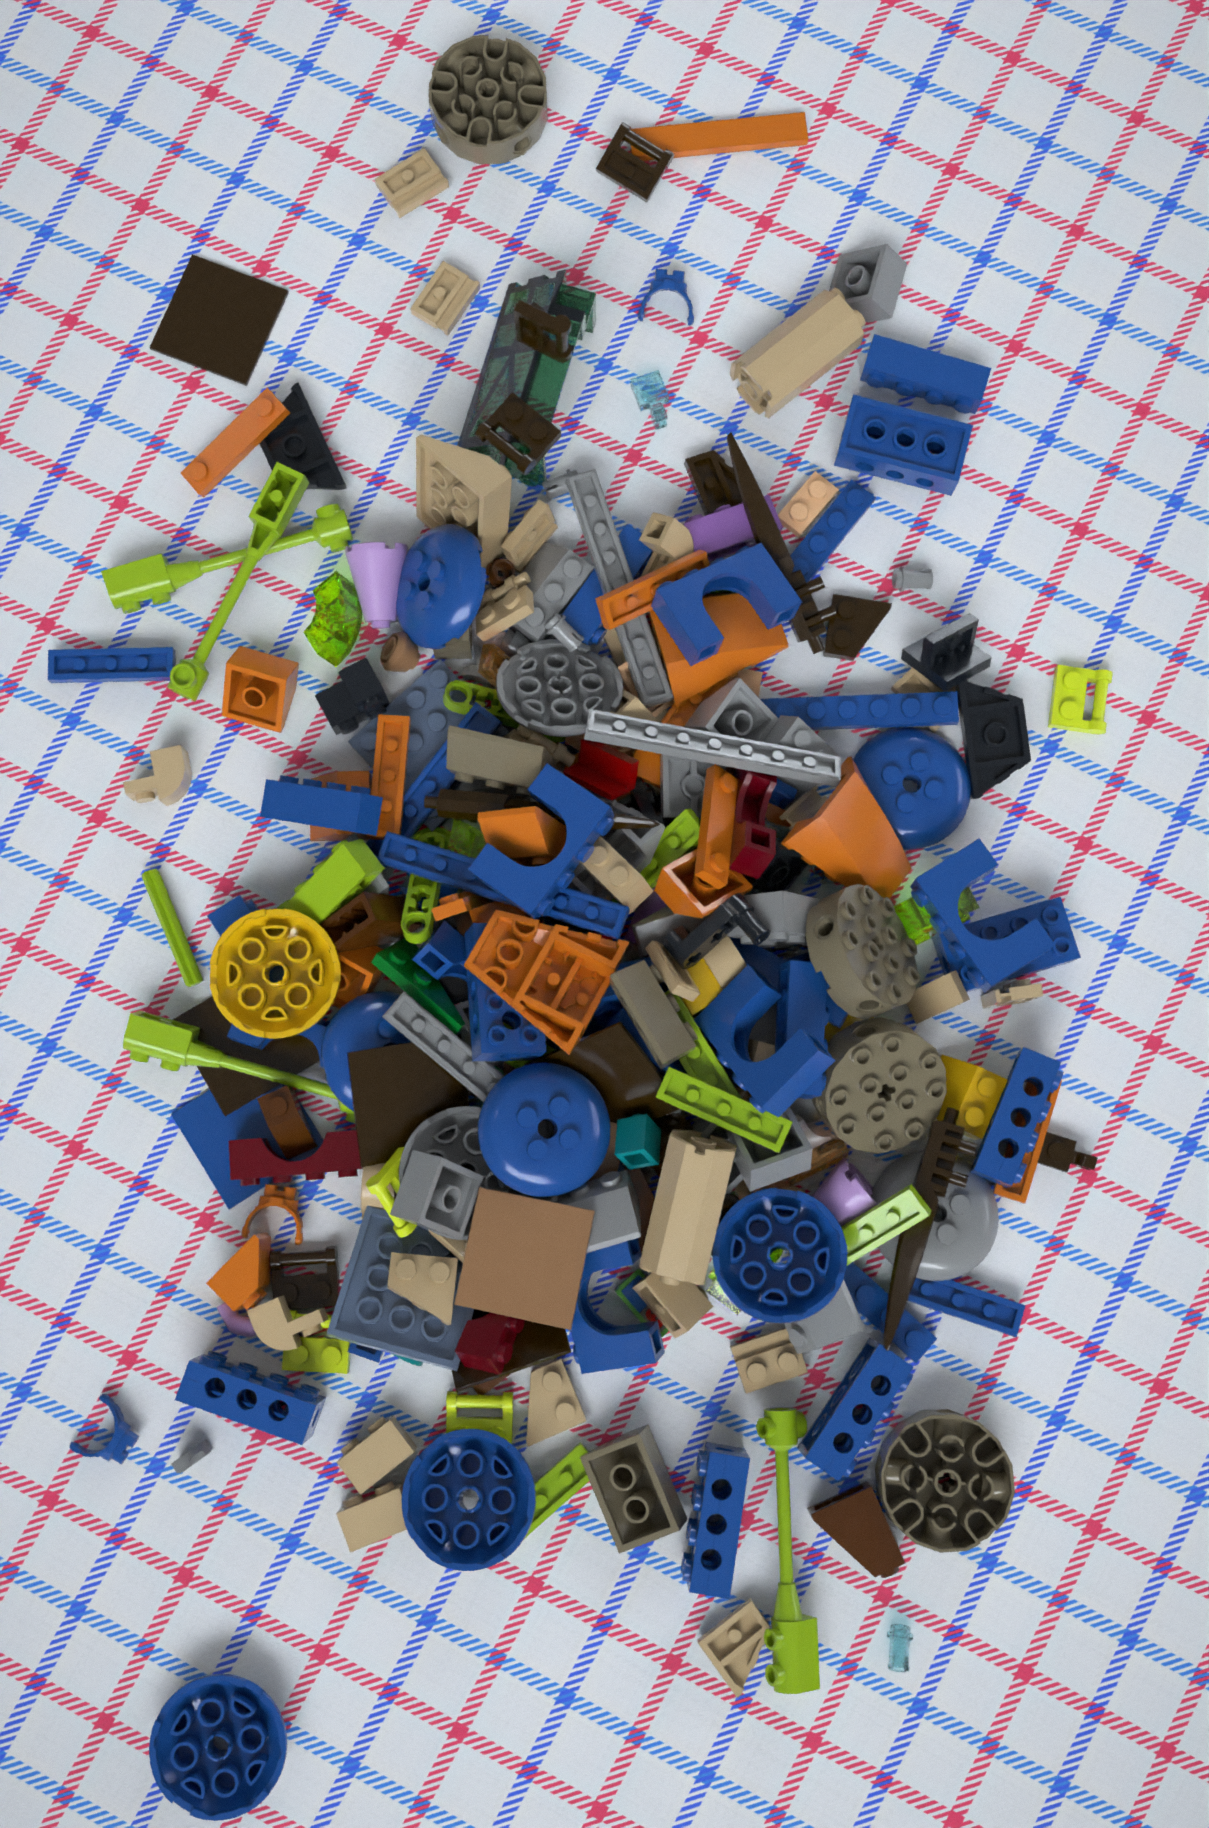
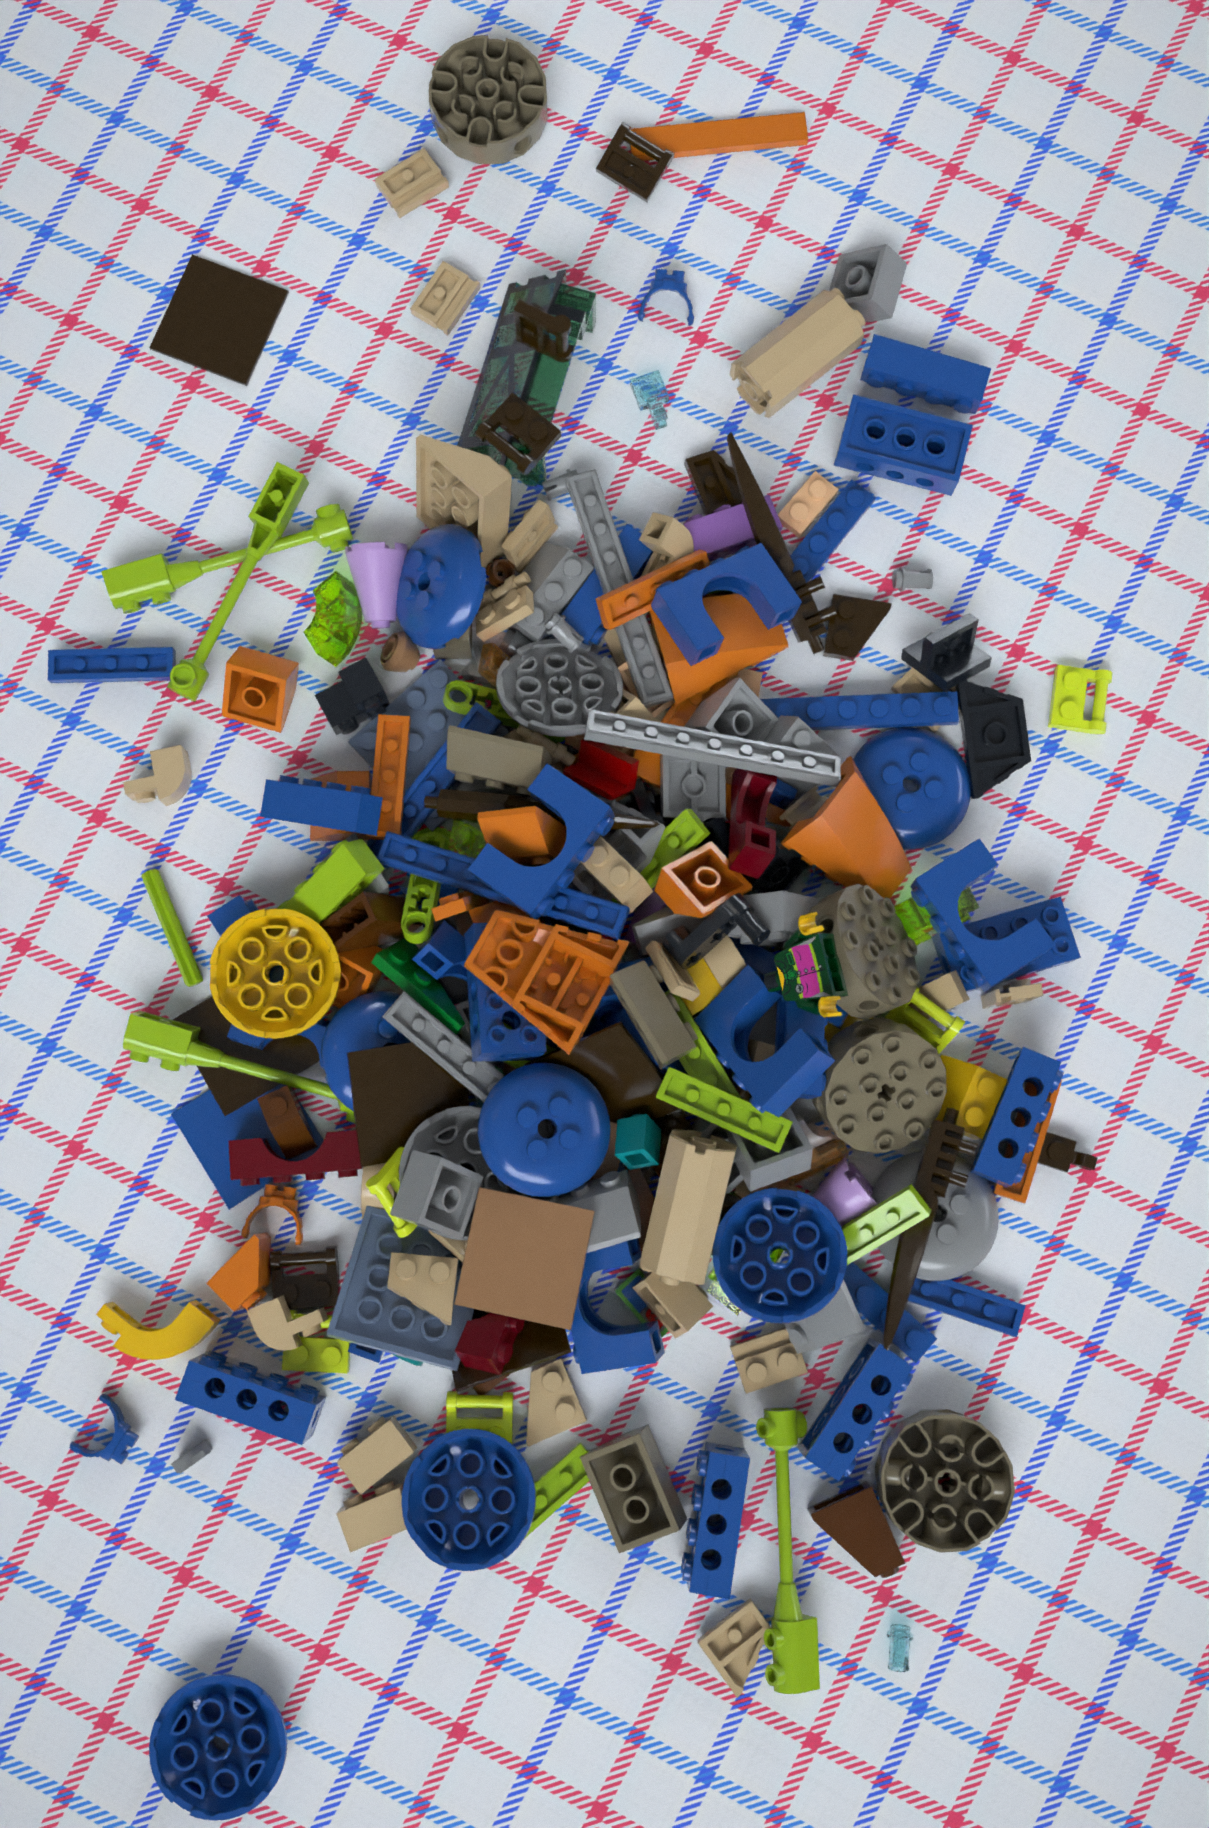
orange plate [181,388,291,498] -> none
lavender arm [217,1303,256,1338] -> none
black wing [259,383,347,490] -> none
orange plate [694,764,738,889] -> none
none -> yellow arch [96,1300,221,1360]
none -> torso [764,912,848,1017]
none -> neon yellow plate [884,986,965,1054]

